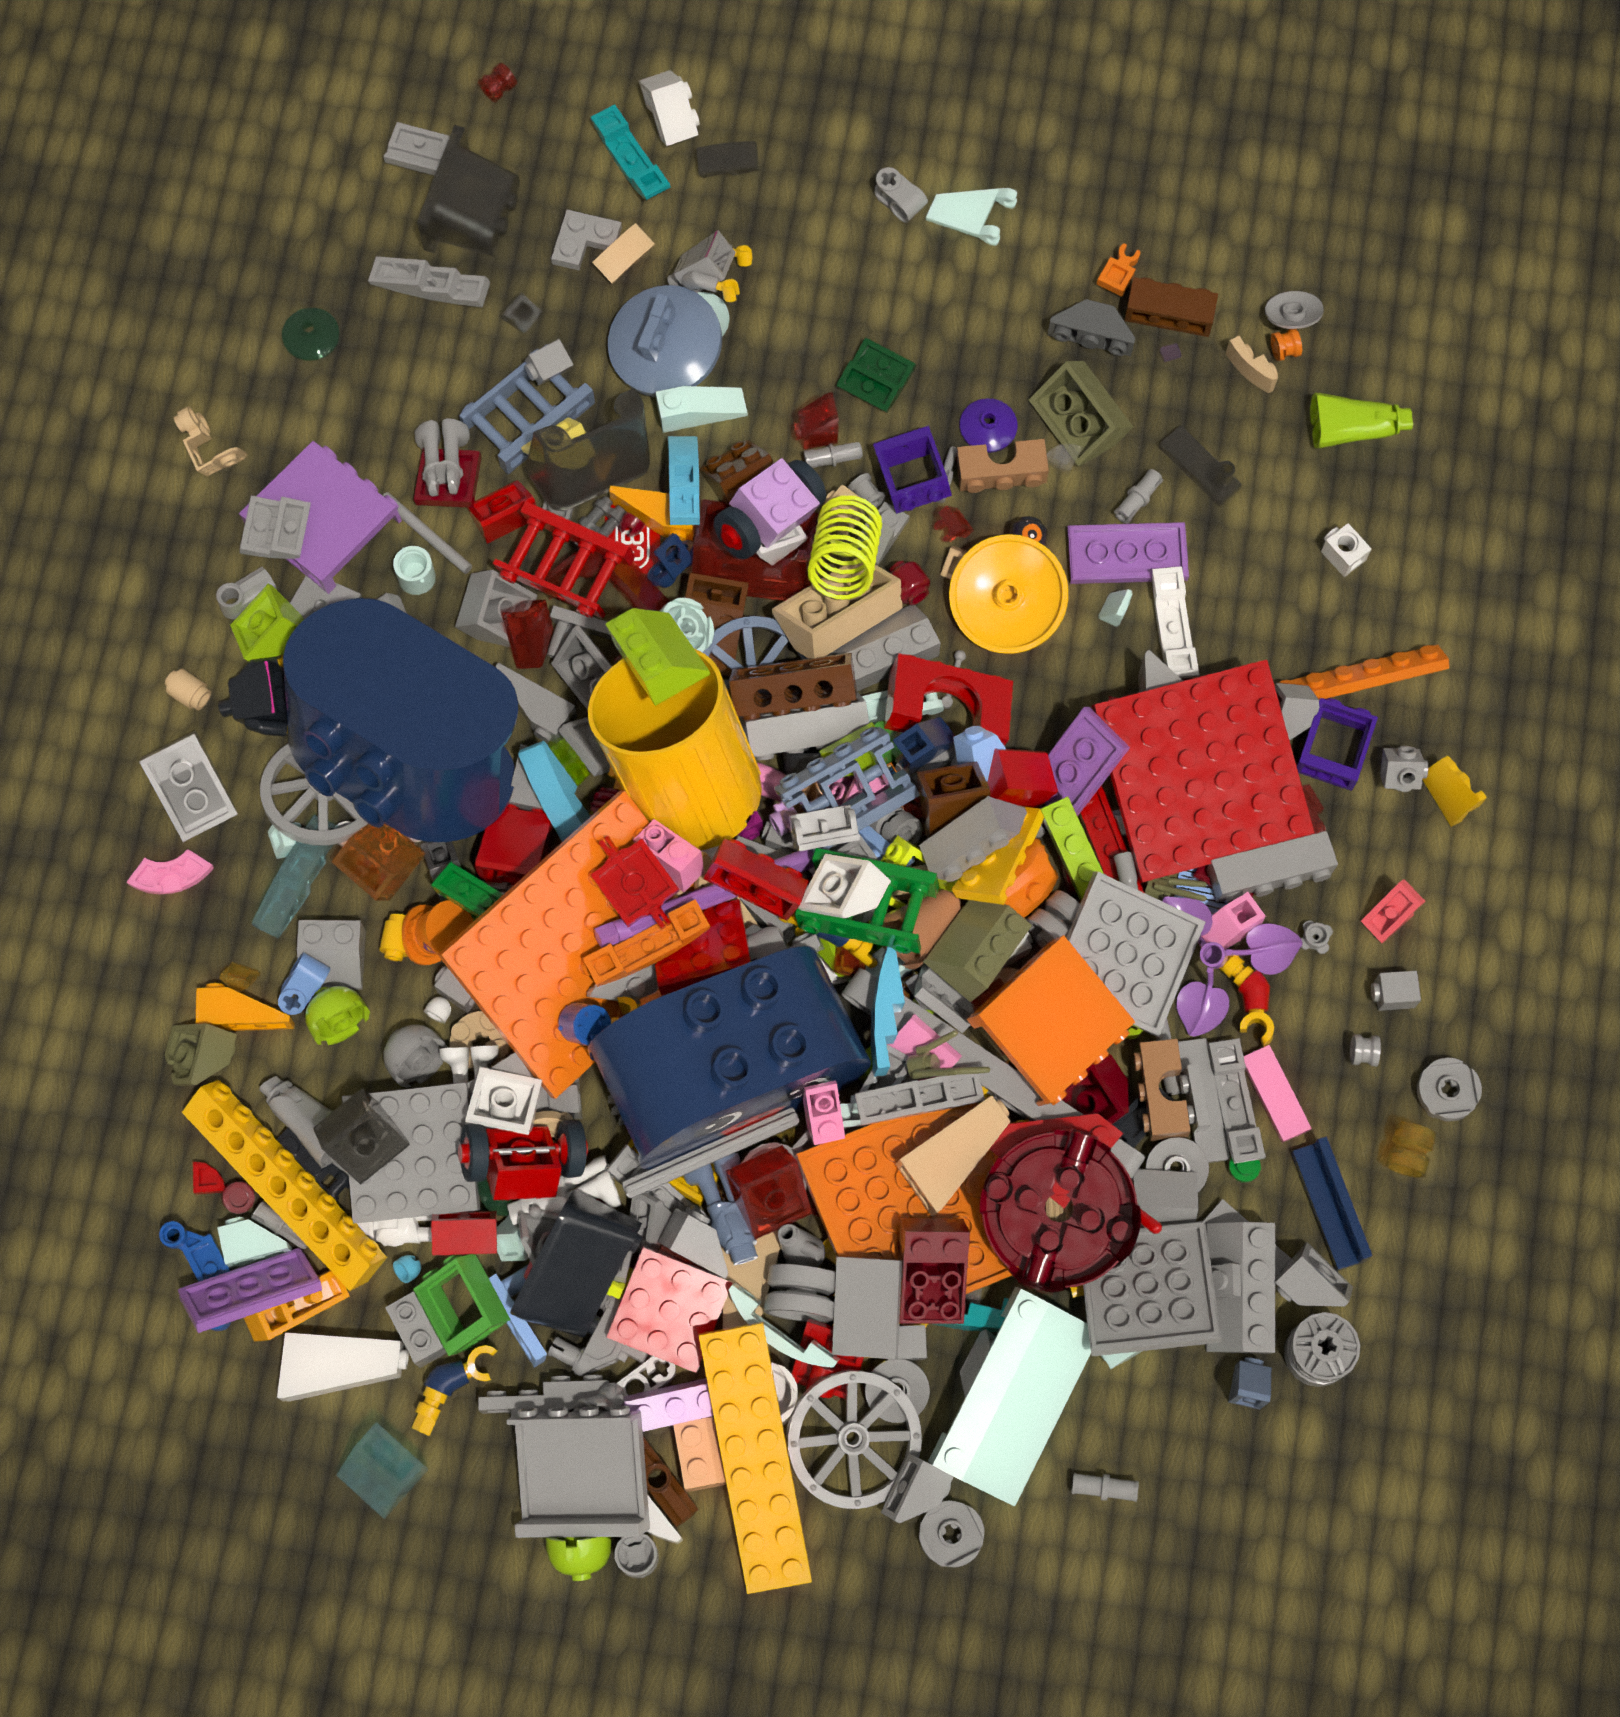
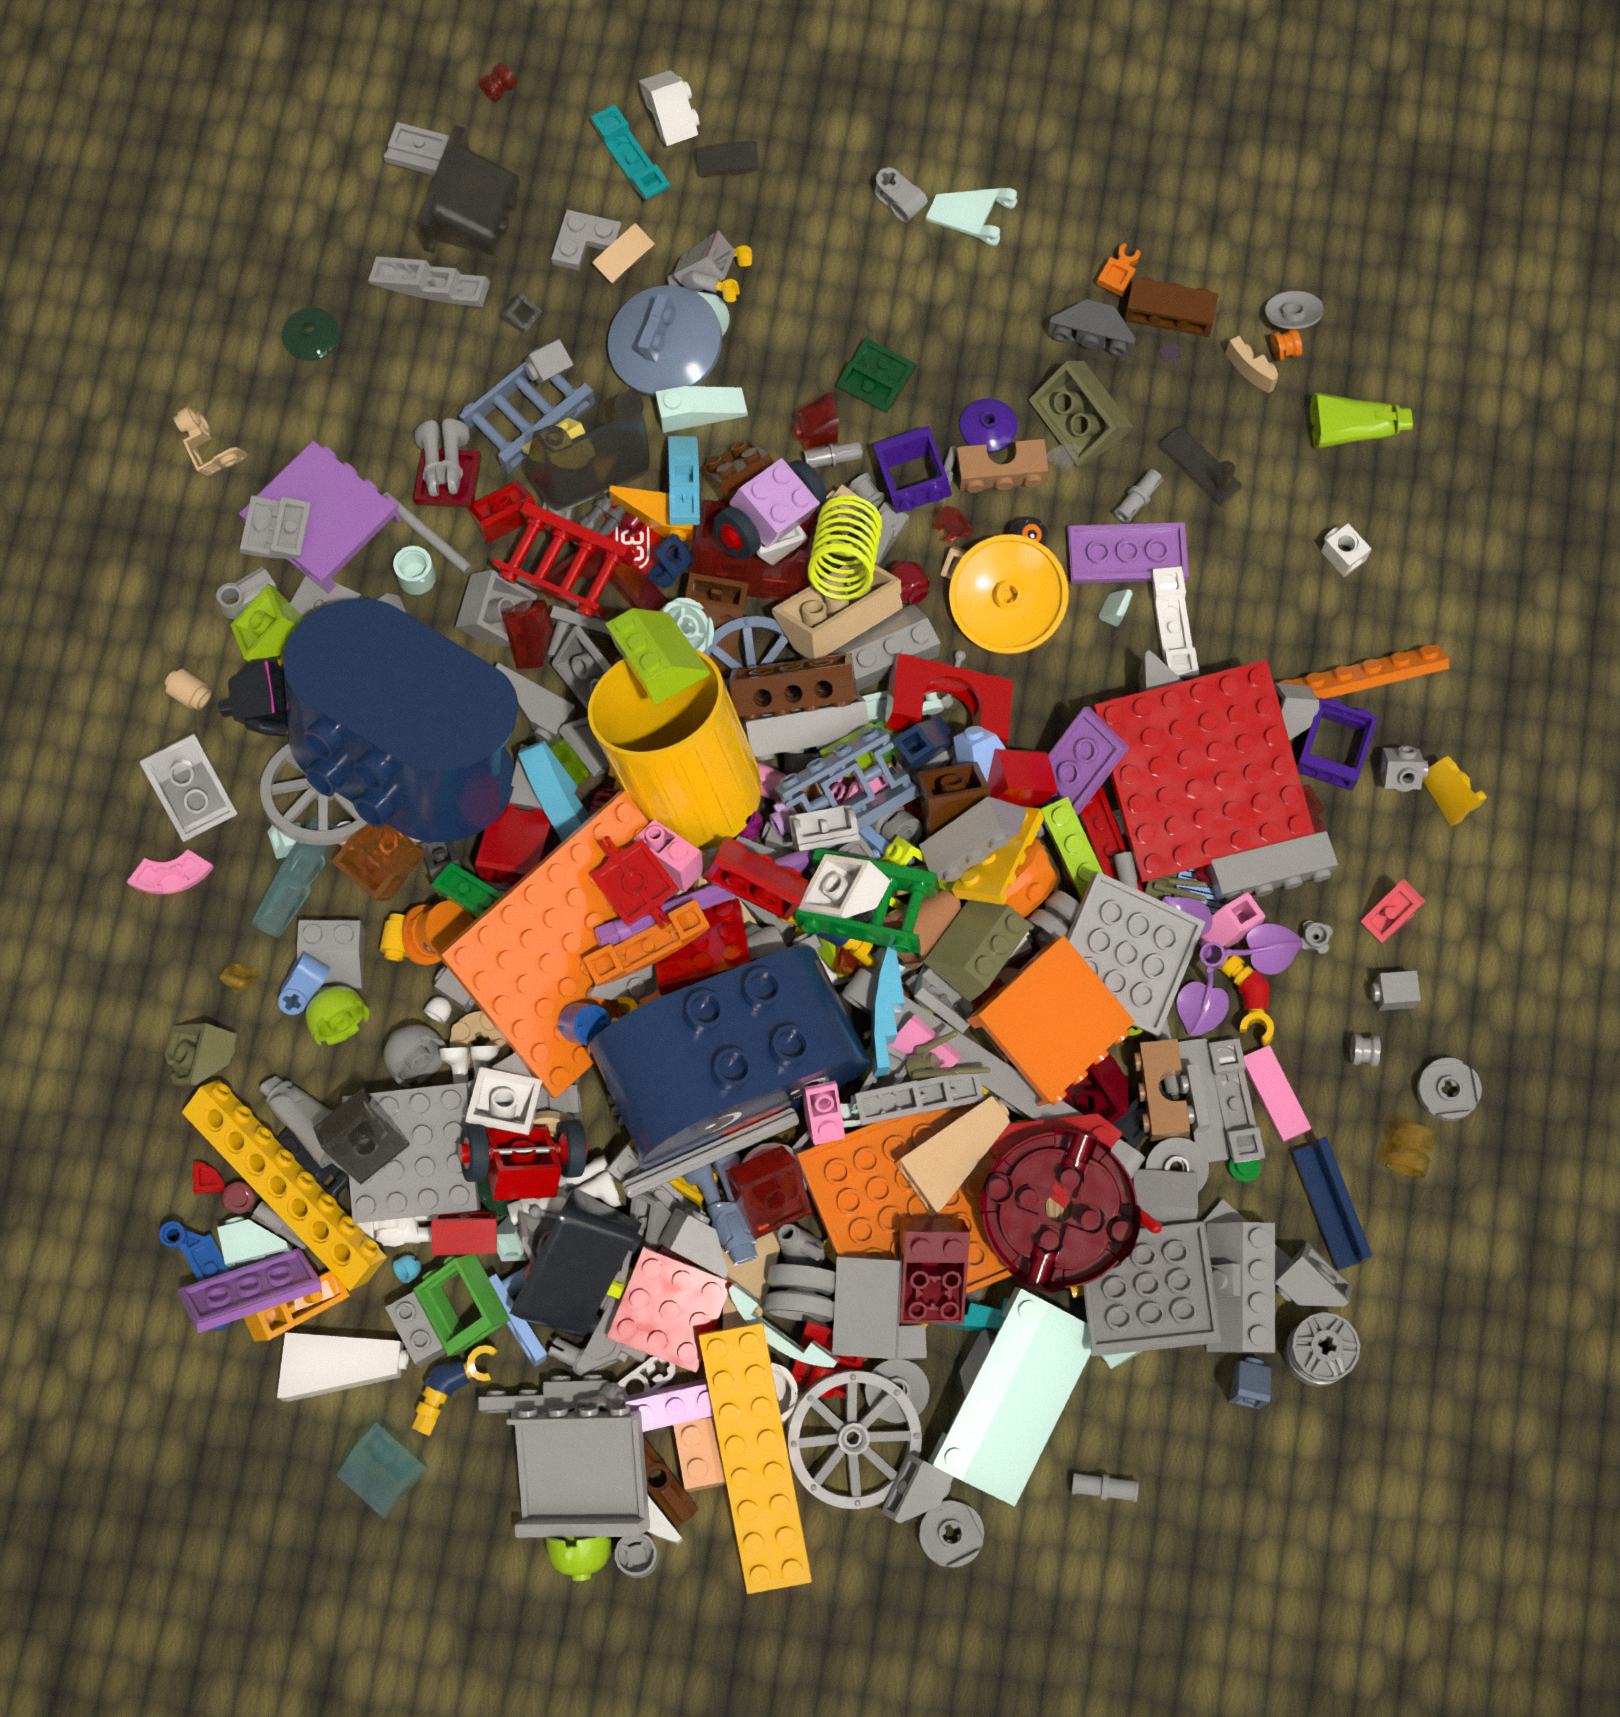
light orange slope [195,983,295,1031] -> none

